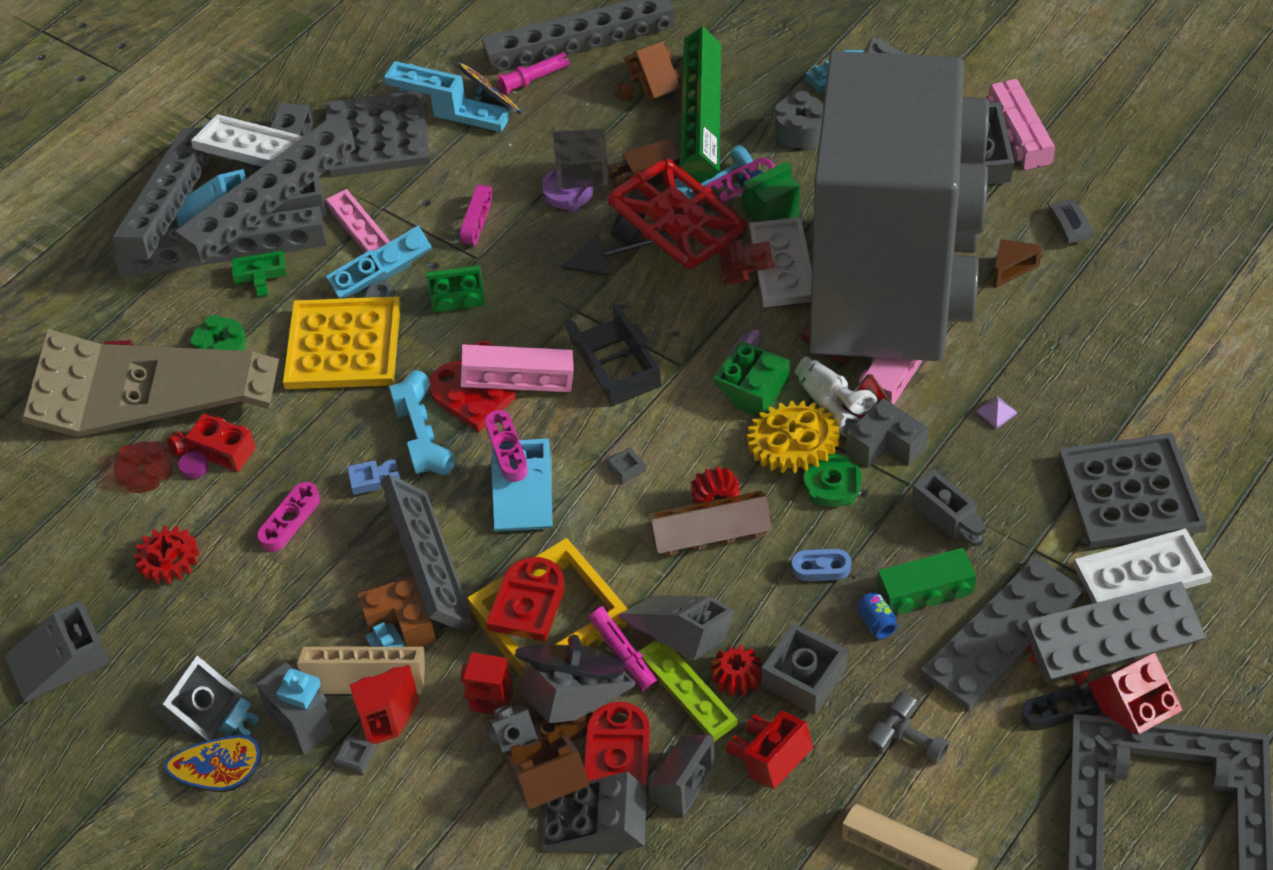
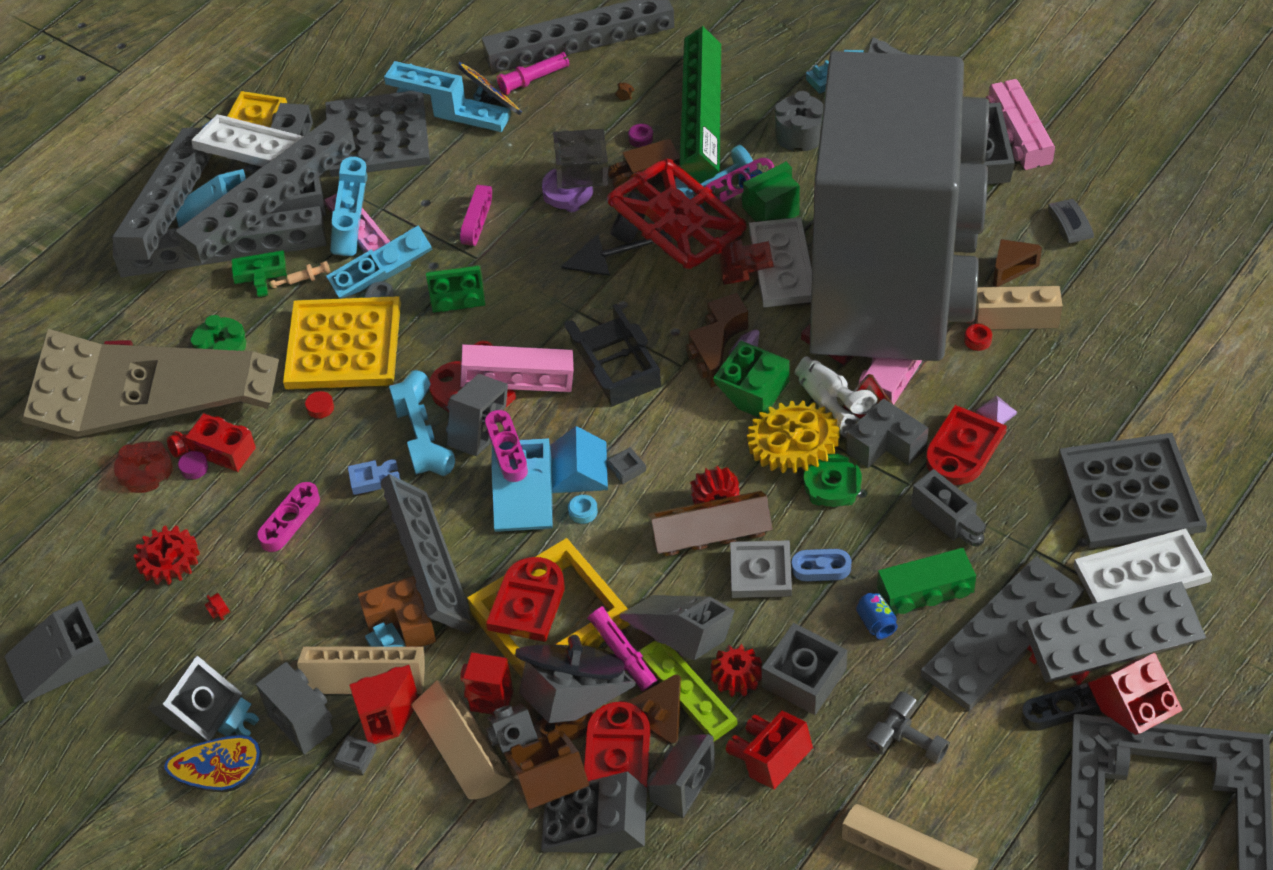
medium azure tile [276,668,321,710] -> none
dark orange brick [623,41,681,101] -> none
none -> red plate [204,592,230,620]
none -> yellow tile [227,91,287,128]
none -> light nougat piece [268,261,331,288]
none -> red tile [305,391,334,419]
none -> medium azure plate [330,157,367,256]
none -> tan brick [411,680,512,799]
none -> dark grey brick [446,374,508,457]
none -> dark azure slope [550,426,608,493]
none -> medium azure tile [568,495,598,524]
none -> reddish brown piece [627,674,681,744]
none -> magenta tile [628,124,653,148]
none -> reddish brown arch [686,293,748,388]
none -> light grey plate [730,540,792,598]
none -> red plate [926,405,1007,485]
none -> red tile [964,324,992,351]
none -> tan brick [975,286,1063,329]

